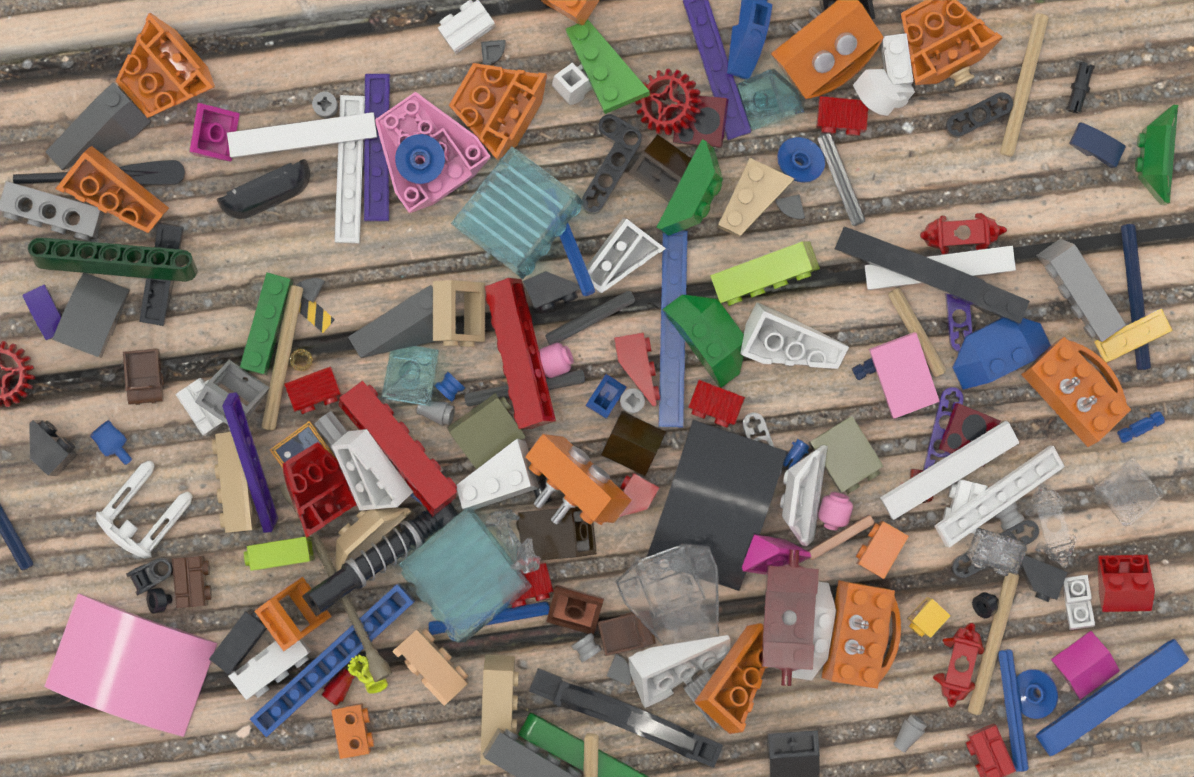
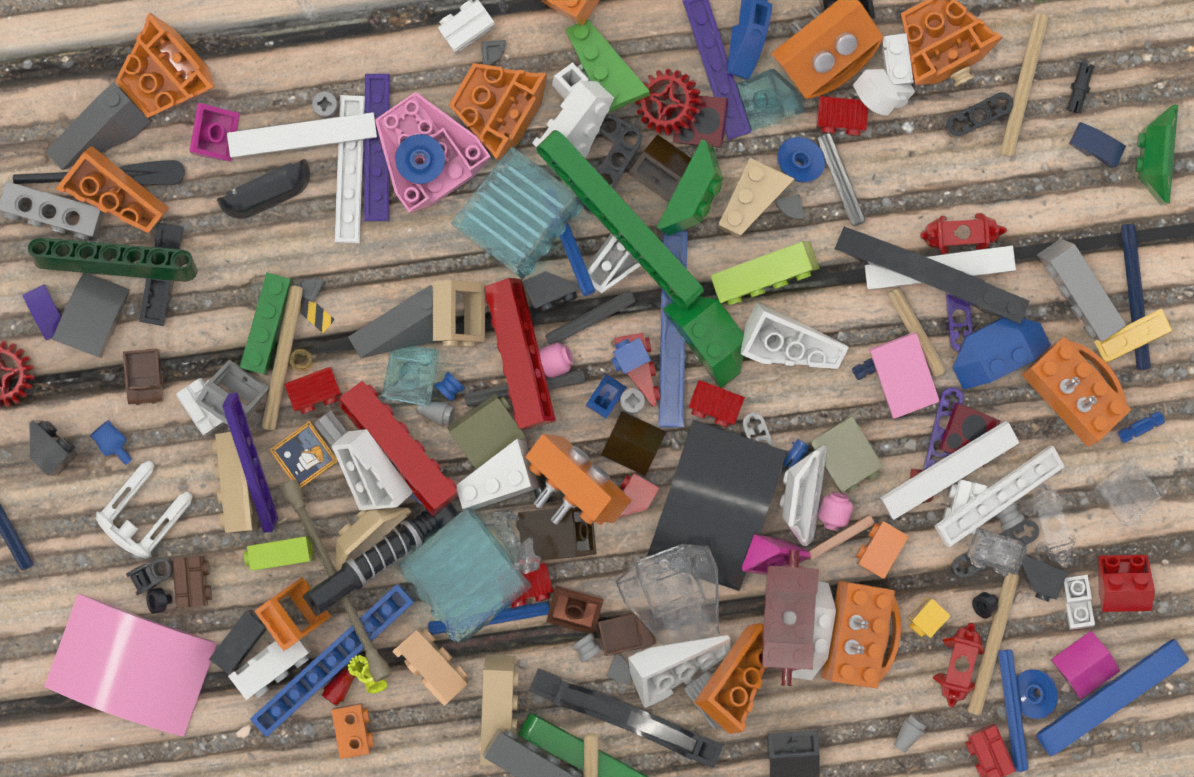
red wedge [283,442,357,538] -> none
none -> white wedge [533,81,614,158]
none -> green beam [536,130,704,309]
none -> brick [611,338,651,374]

